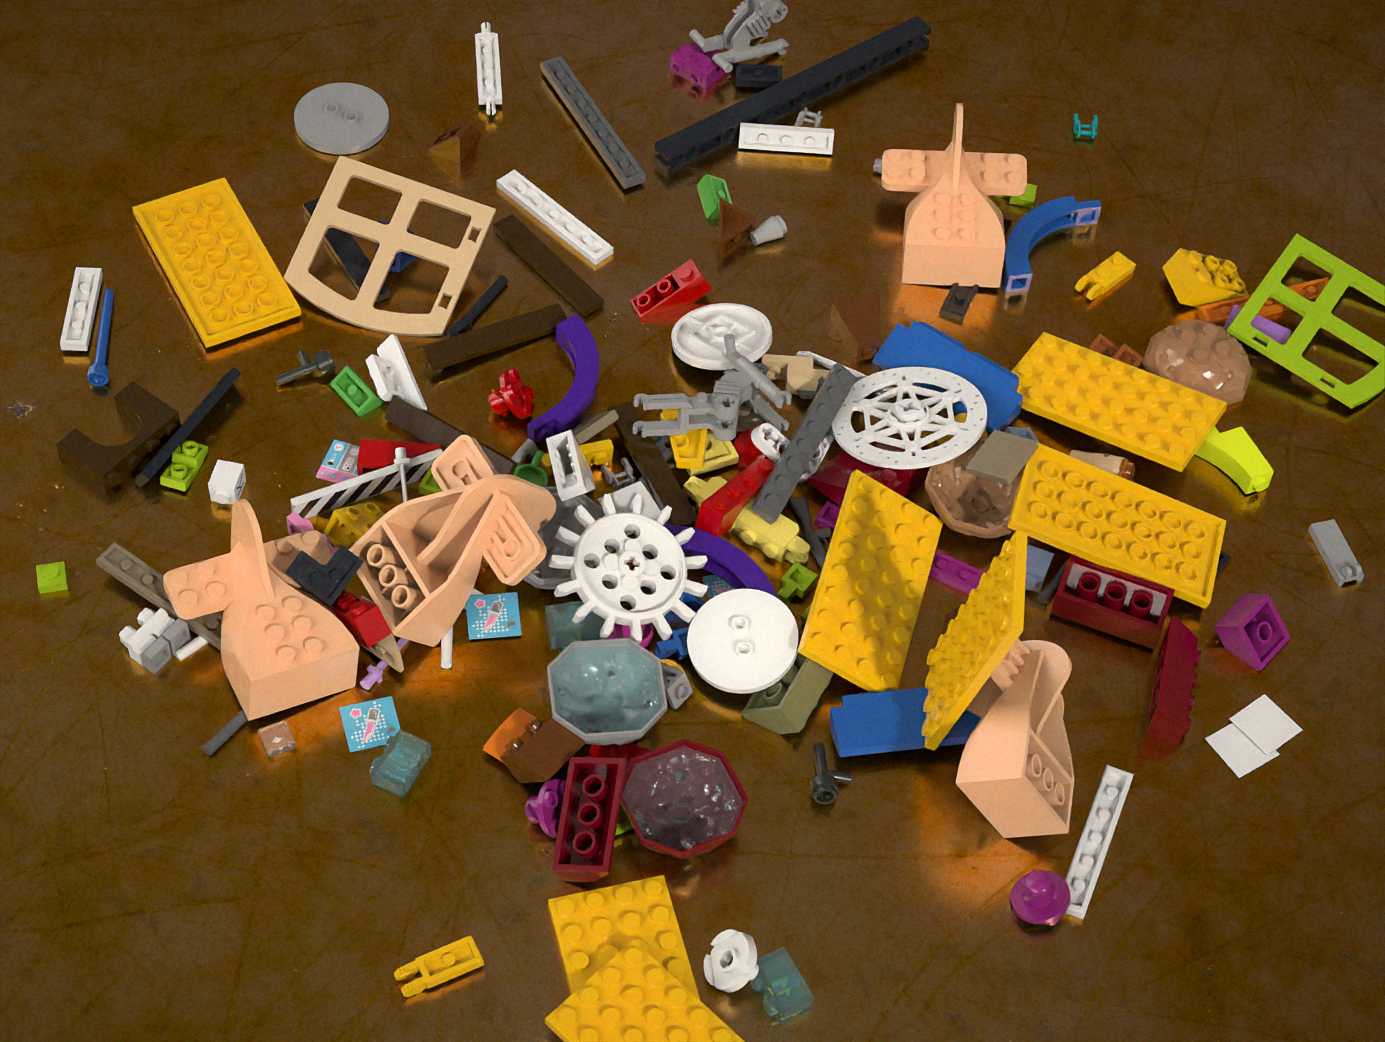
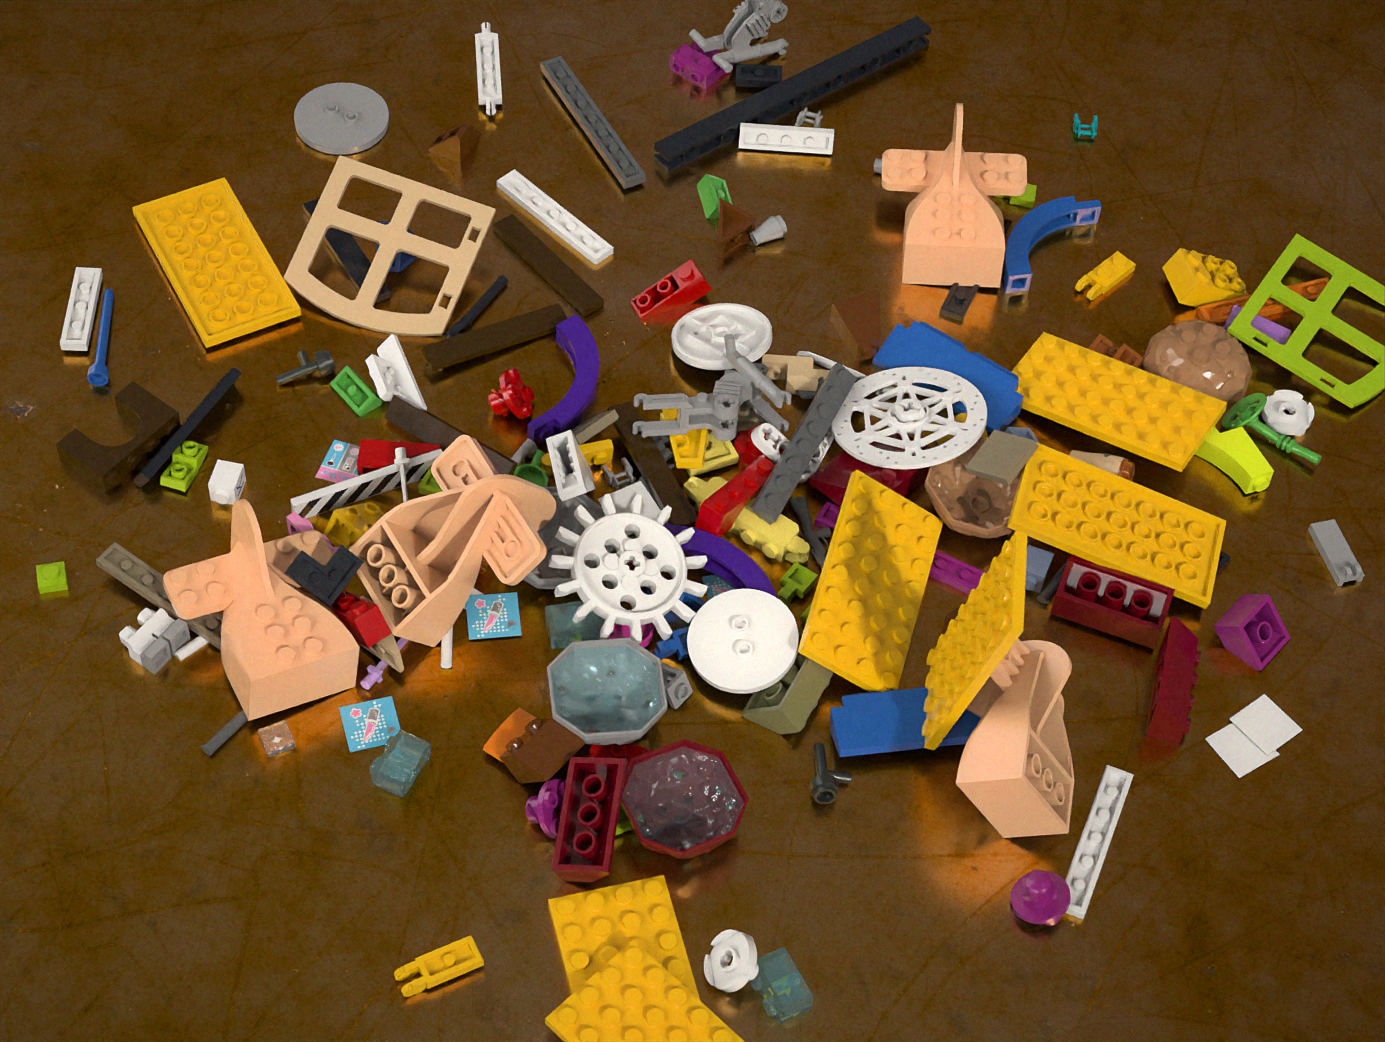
none -> bright green dish [1222,393,1322,465]
none -> white plate [1261,390,1314,436]

